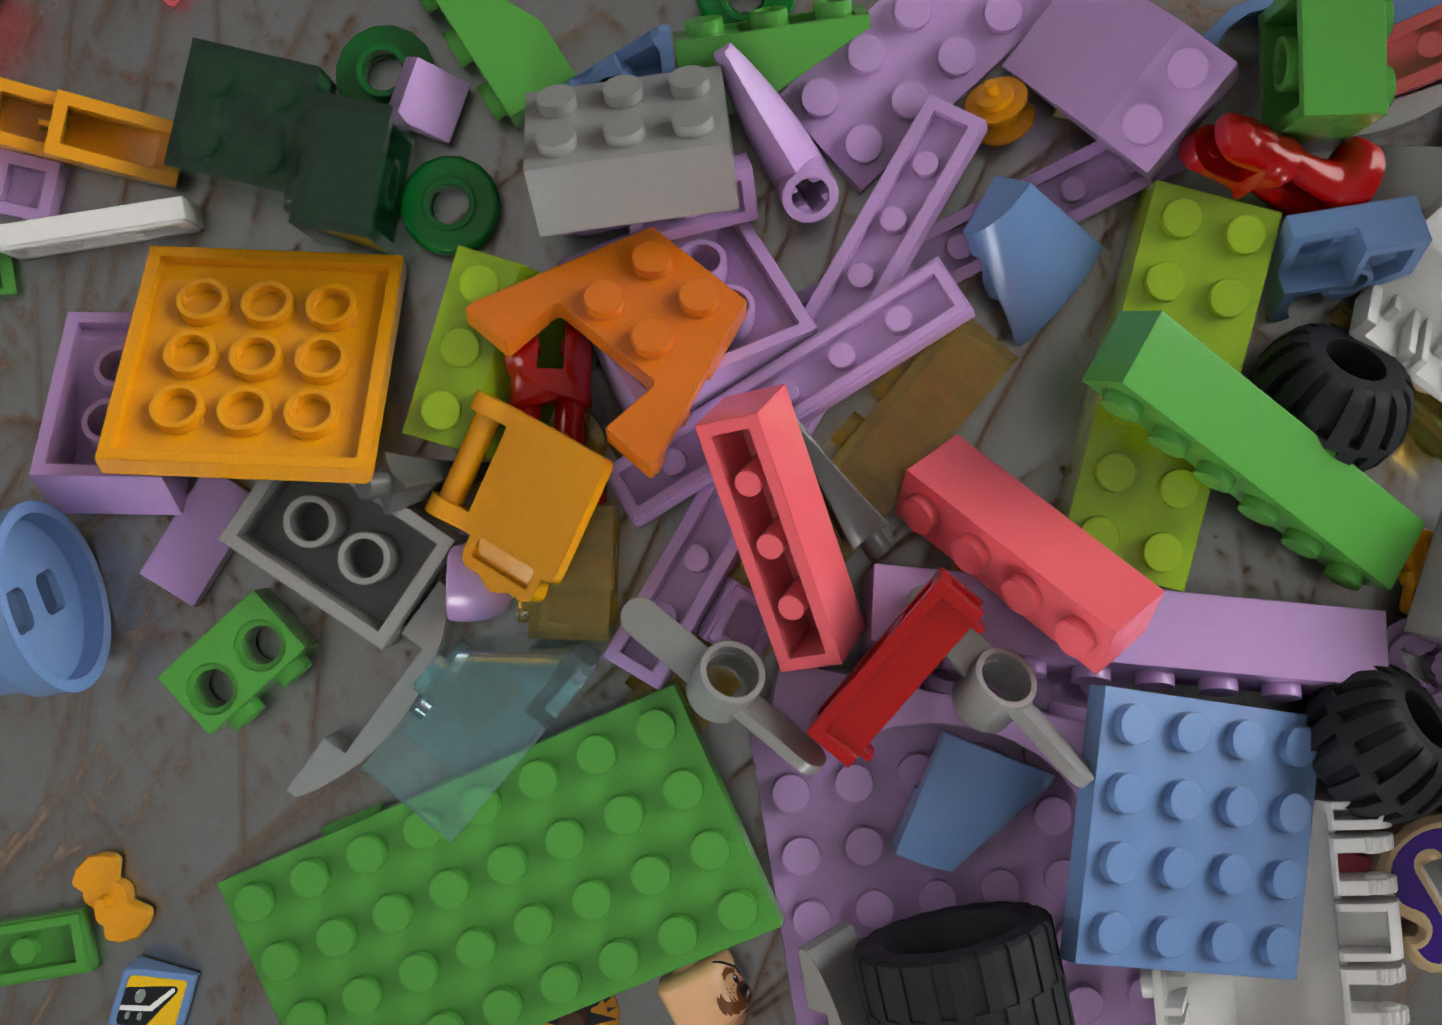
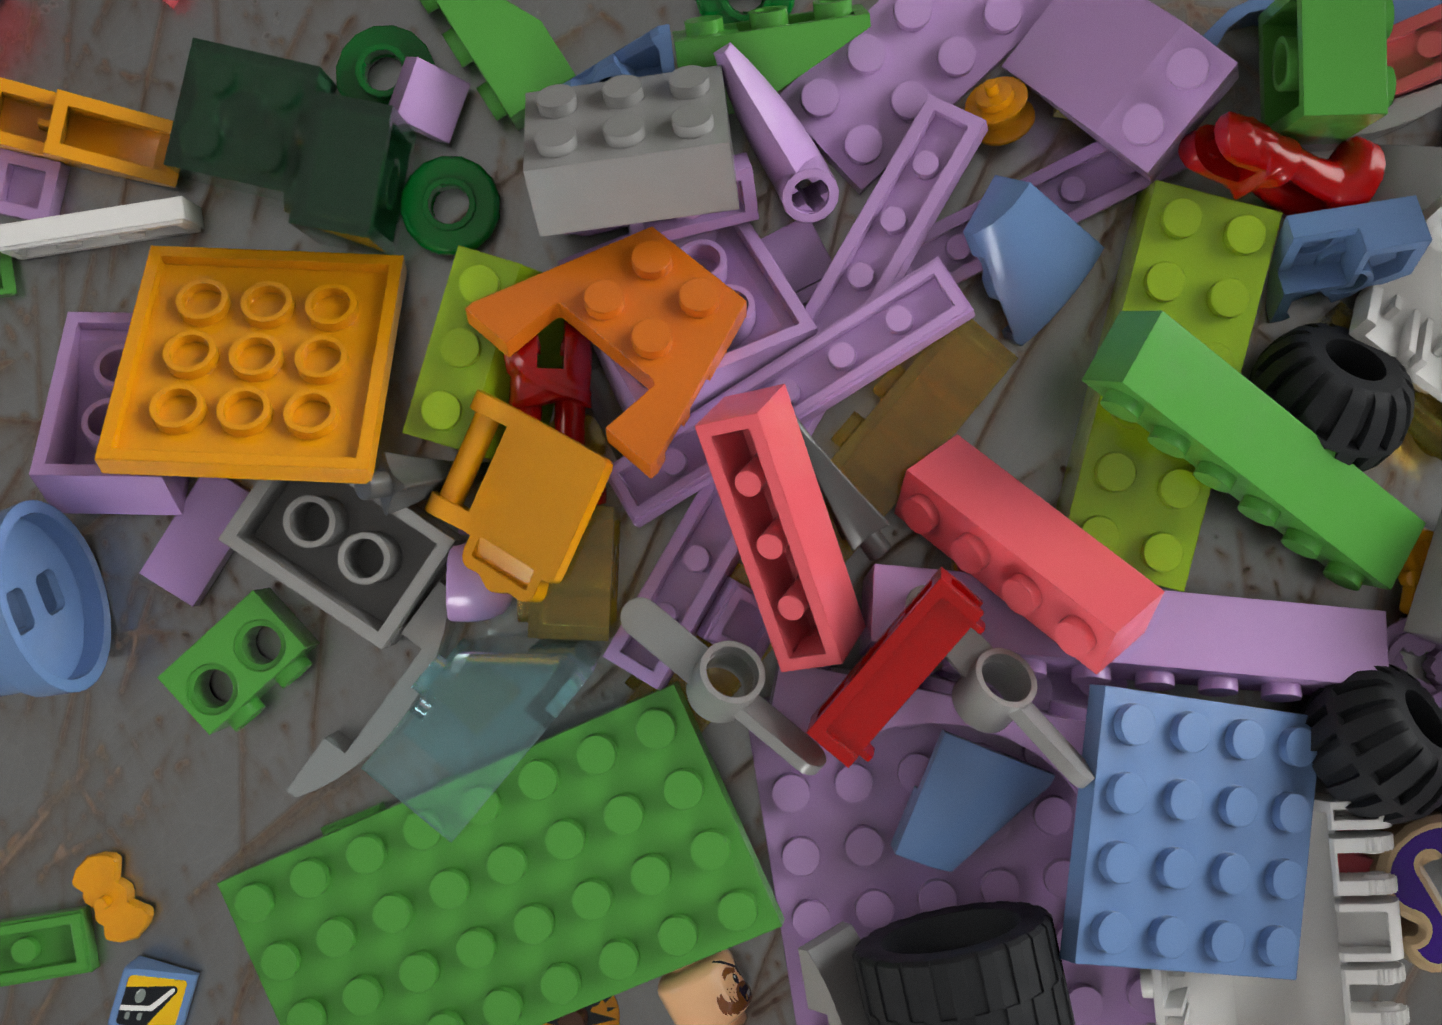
none -> lavender tile [761,220,832,293]

